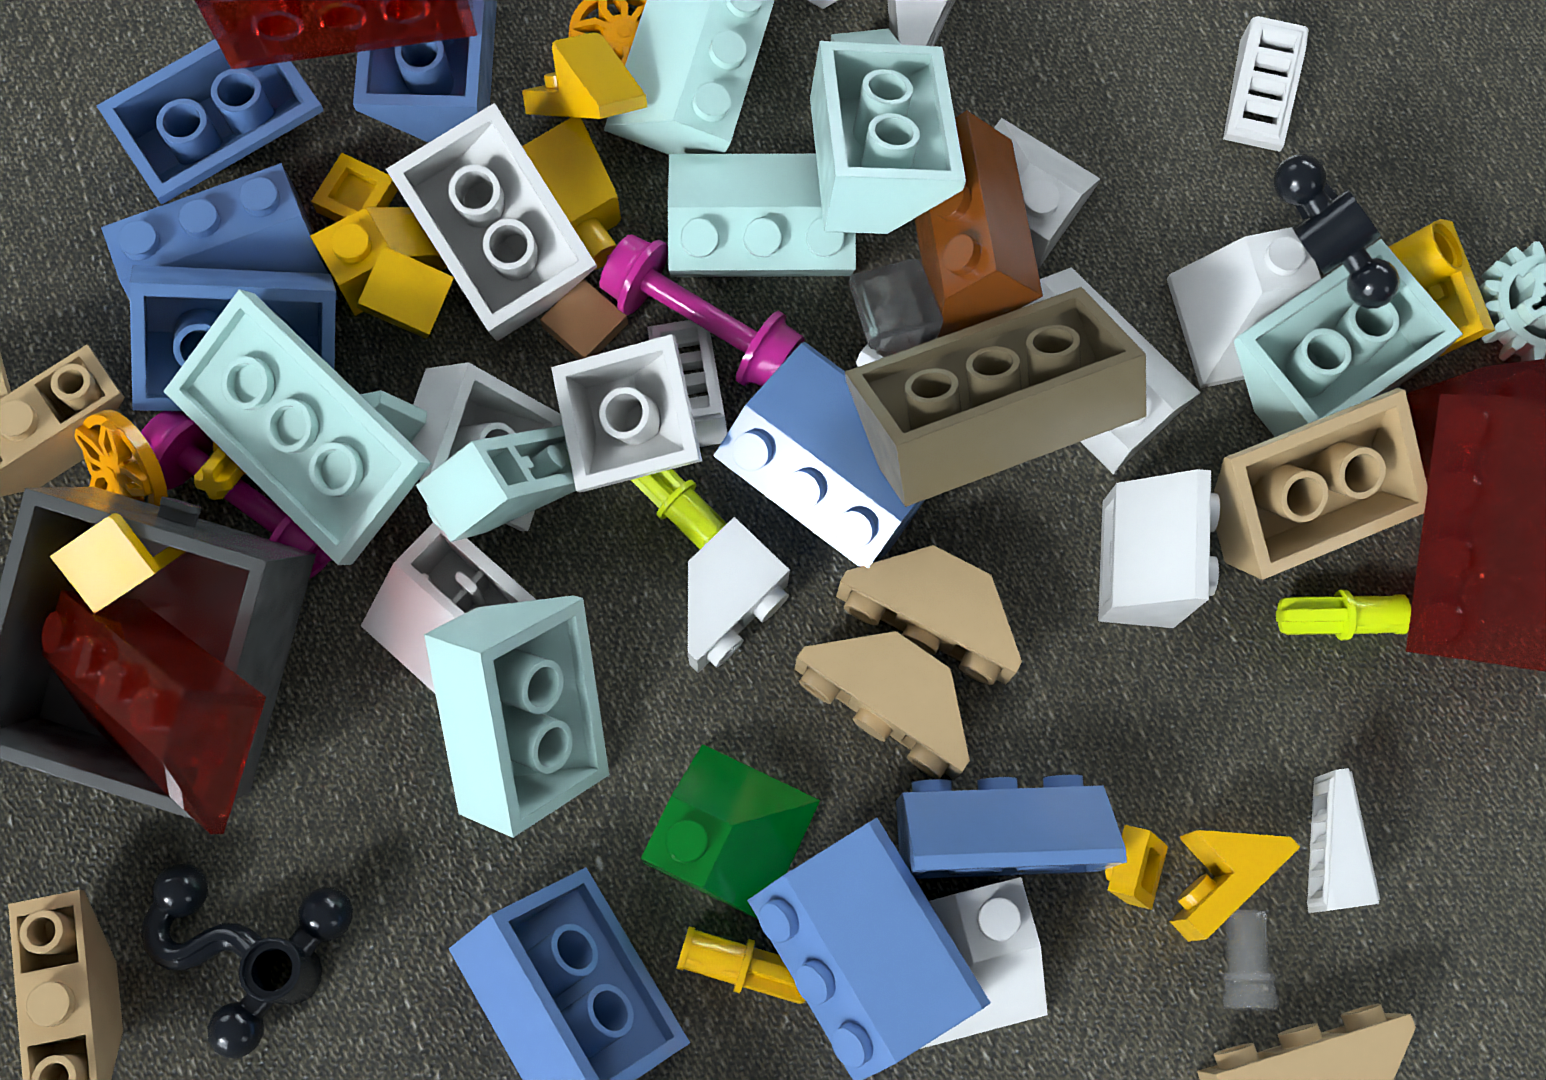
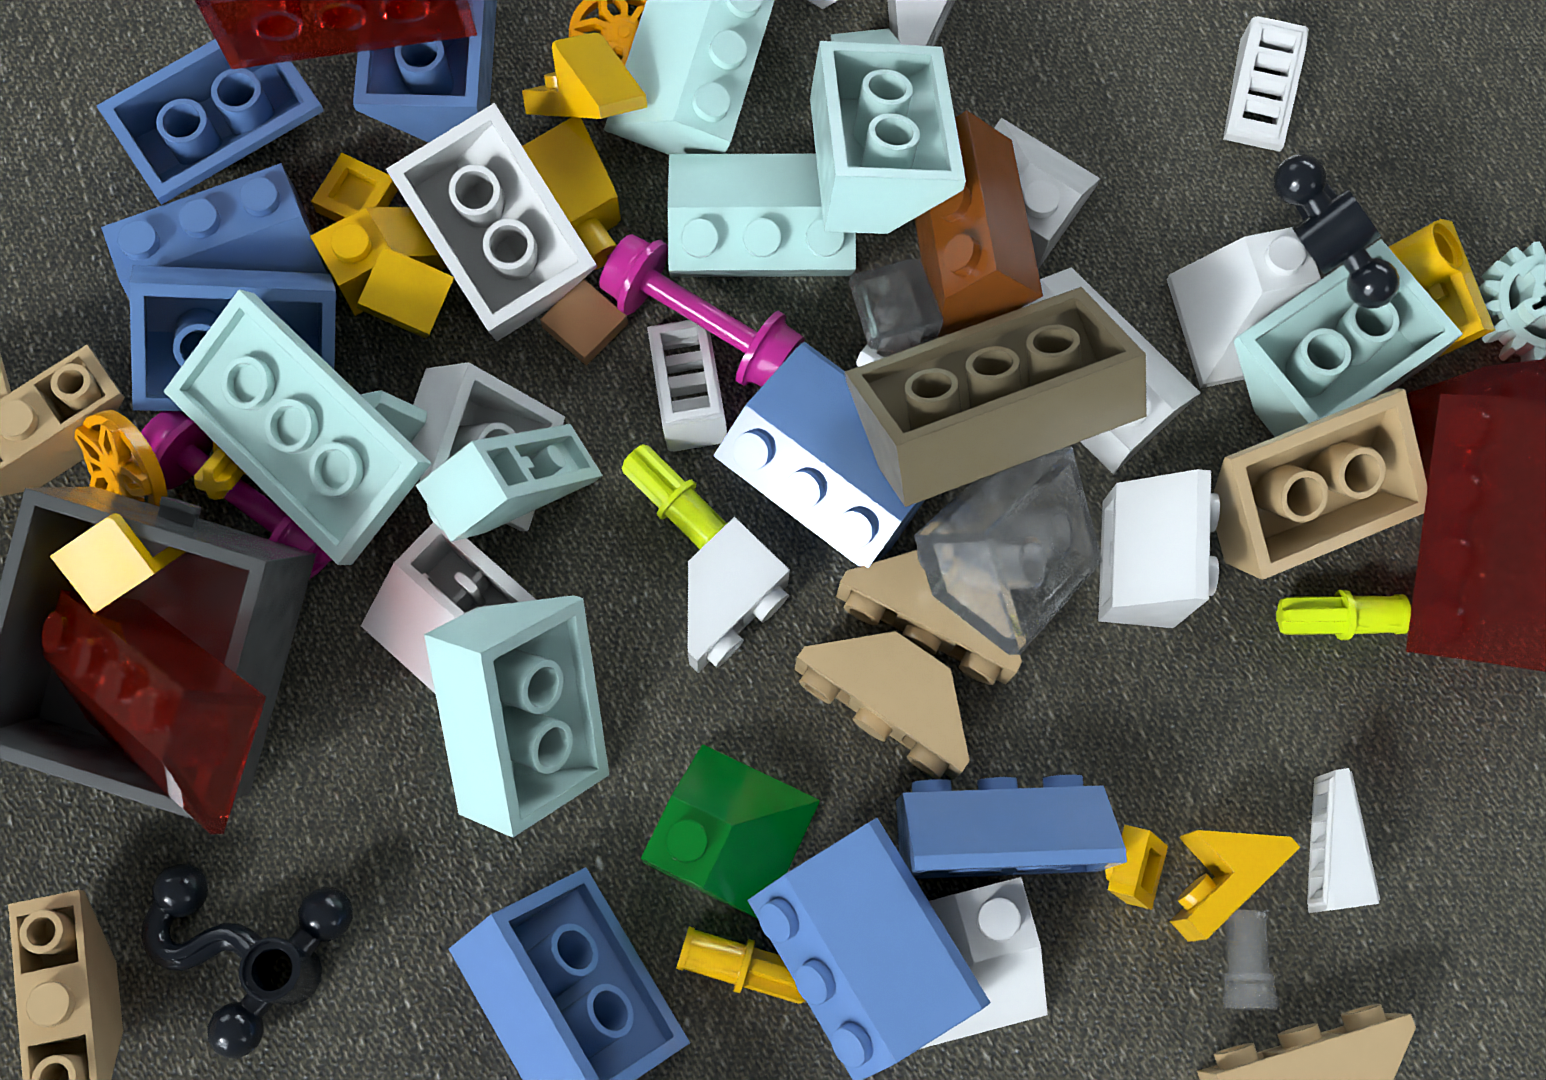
white slope [551,334,702,493] -> none
none -> clear slope [914,447,1103,655]

